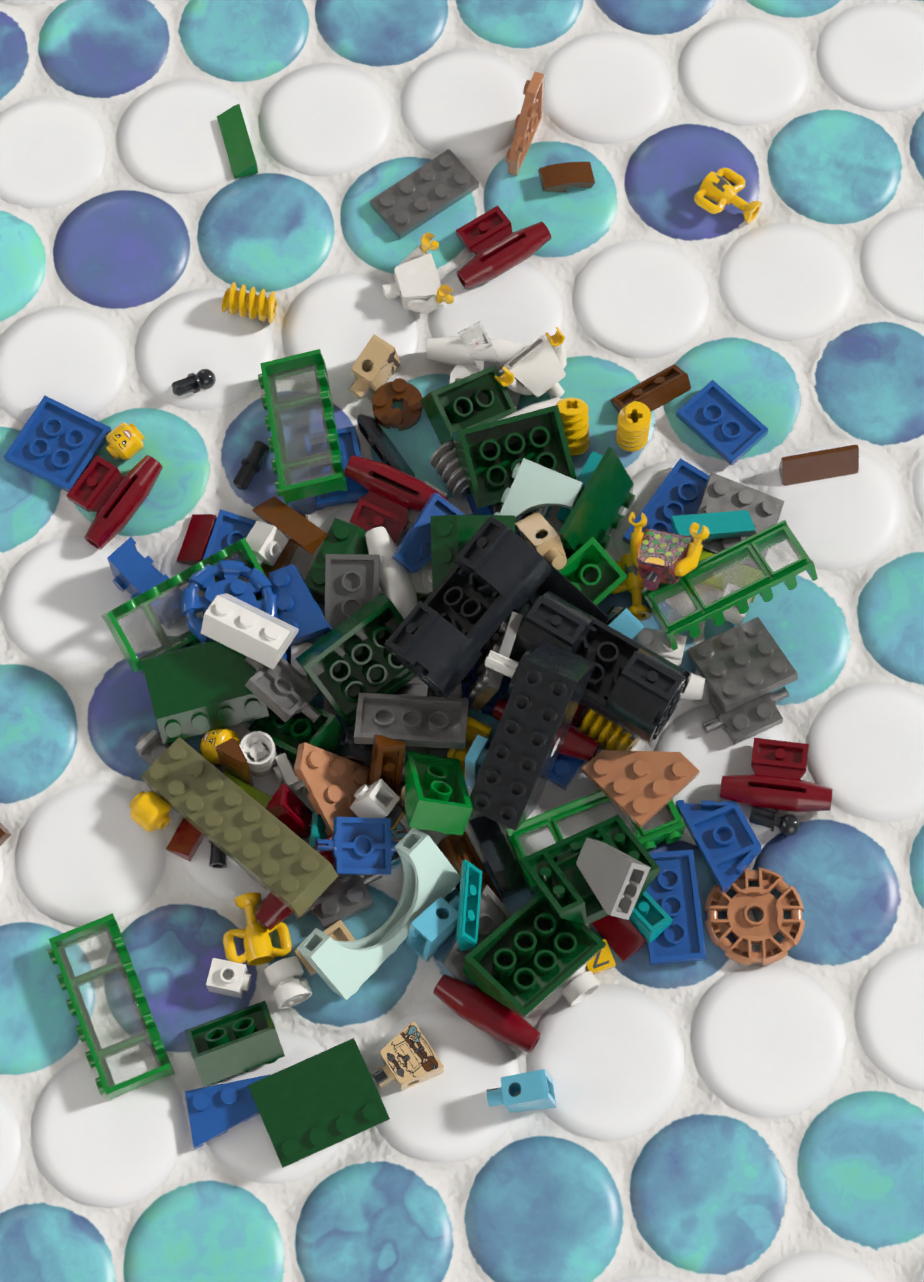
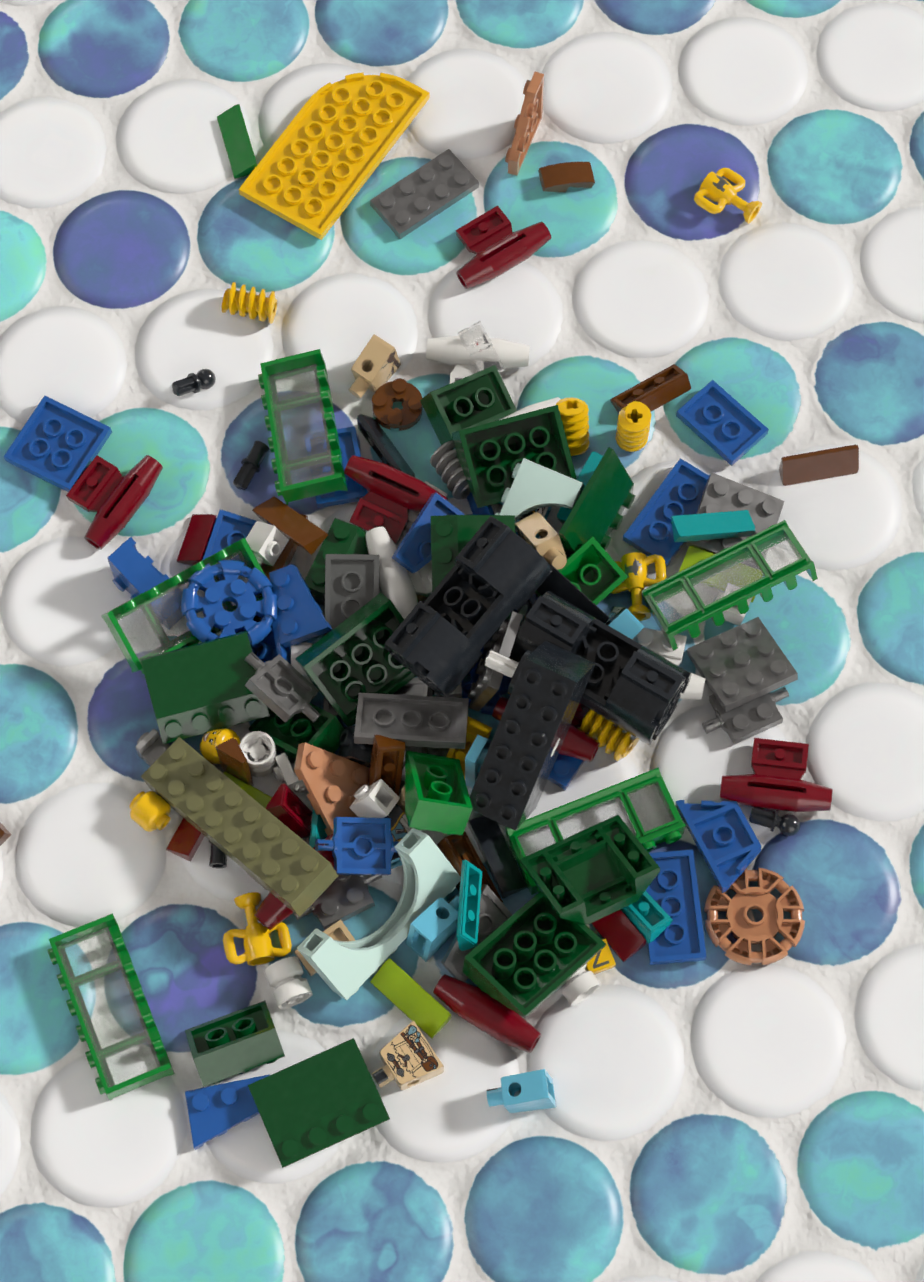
yellow head [106,422,145,461] -> none
white slope [201,593,299,669] -> none
white brick [206,958,251,999] -> none
white torso [382,232,454,314] -> none
white torso [494,327,567,399] -> none
light grey slope [576,838,651,920] -> none
nougat plate [582,750,700,829] -> none
torso [628,512,710,591] -> none
none -> yellow plate [239,72,430,240]
none -> lime slope [370,958,451,1039]

